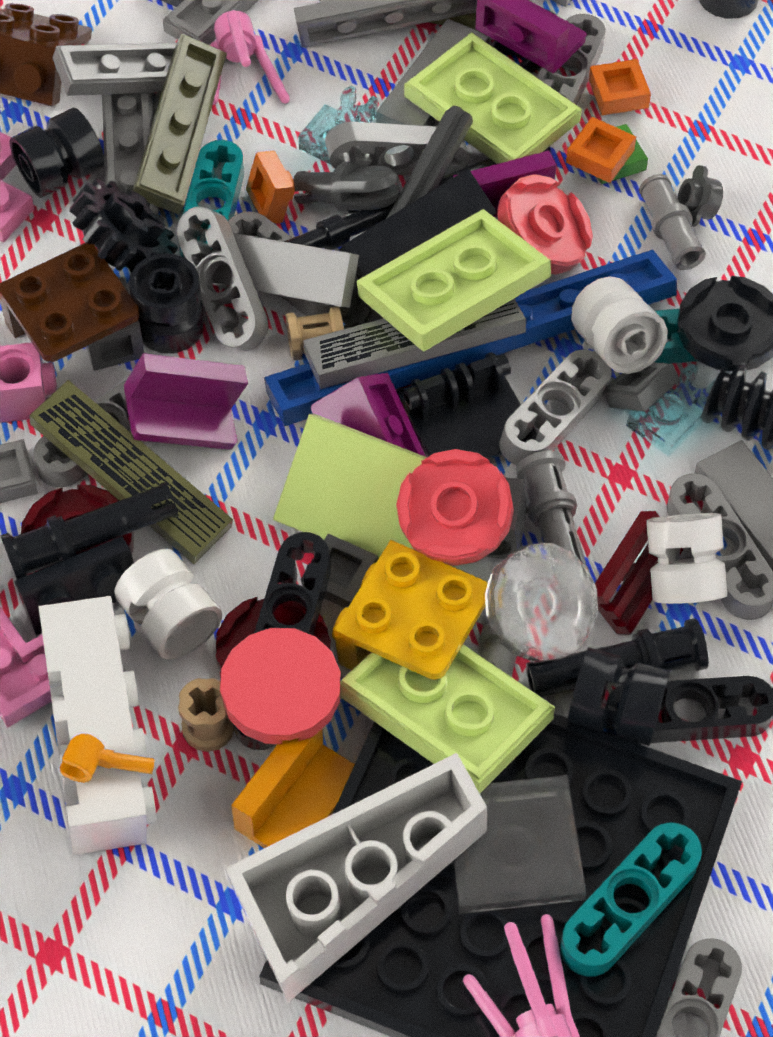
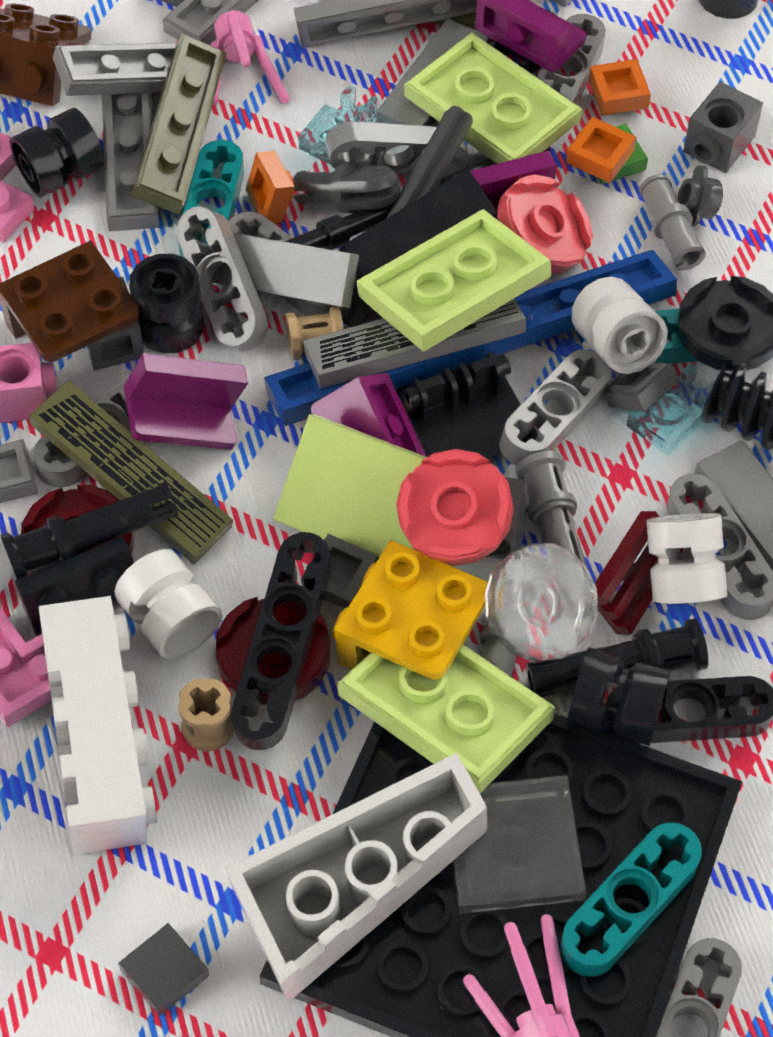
light orange hand [60,733,155,783] -> none
black gear [69,178,178,273] -> none
coral tile [220,628,341,744] -> none
light orange panel [231,728,355,848] -> none
none -> dark grey tile [118,923,209,1017]
none -> dark grey brick [683,81,763,173]

